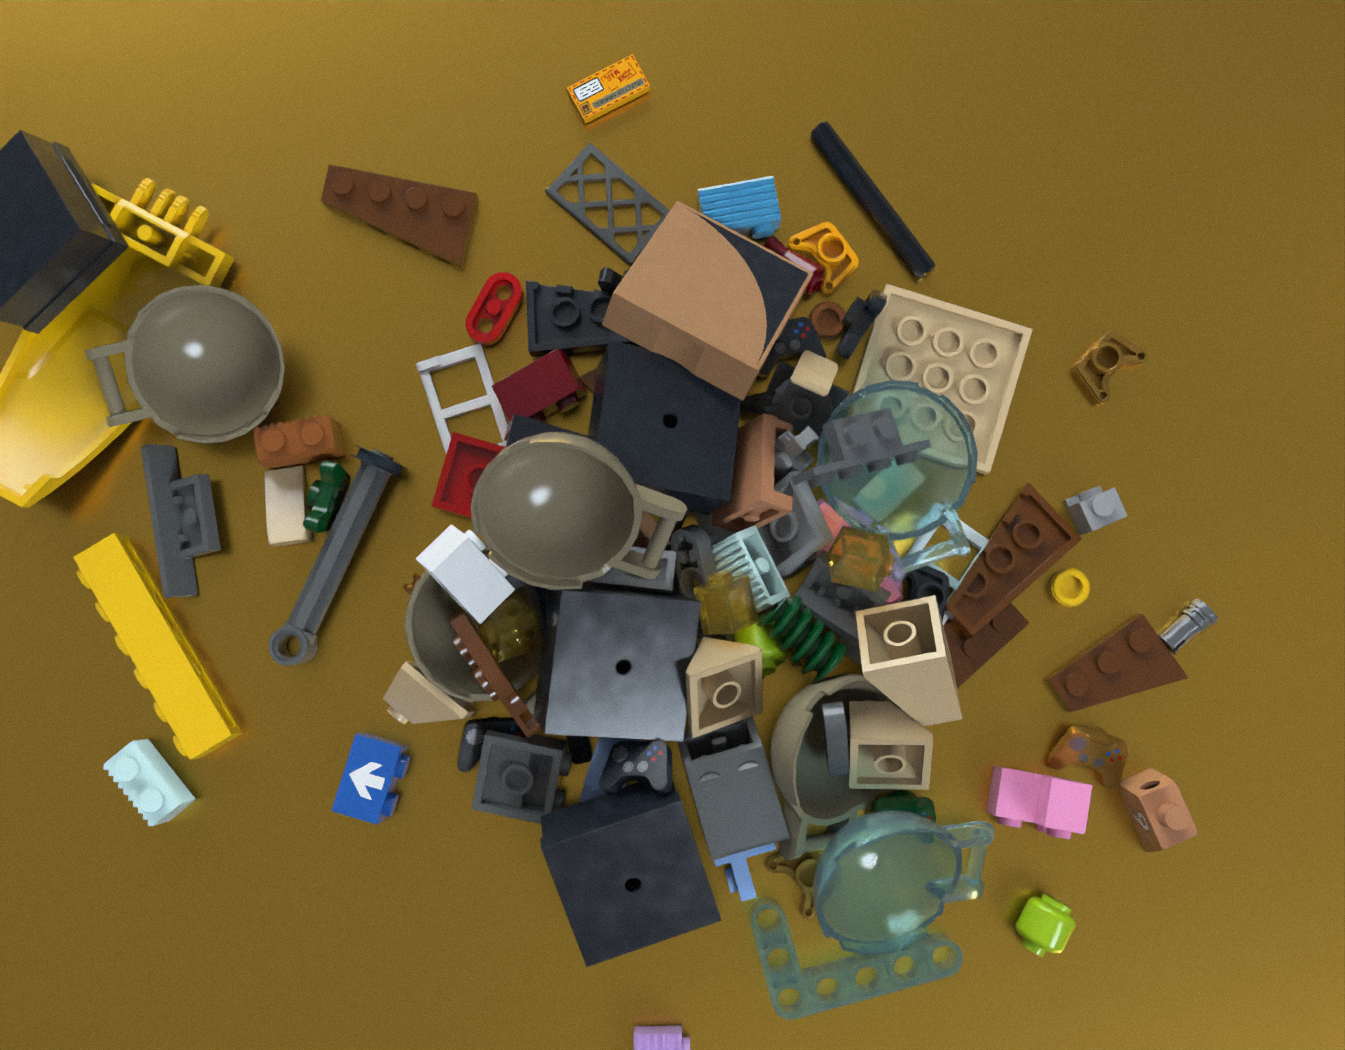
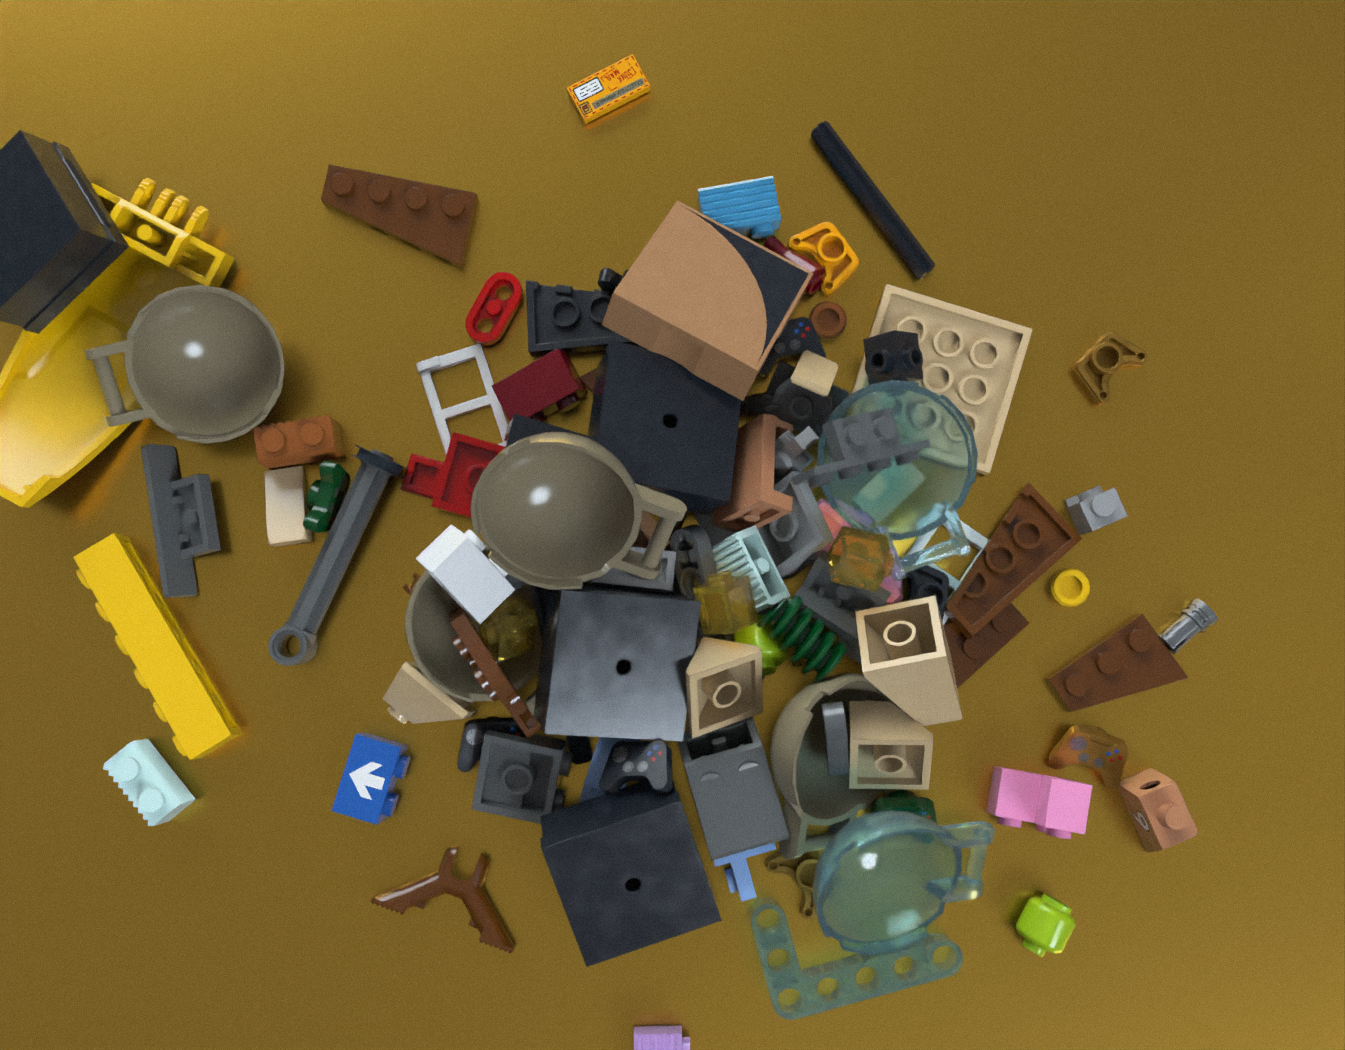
dark grey window [545,143,670,265] -> none
black piece [836,289,887,360] -> none
none -> reddish brown piece [371,844,516,954]
none -> red tile [400,453,444,500]
none -> black brick [863,330,923,392]

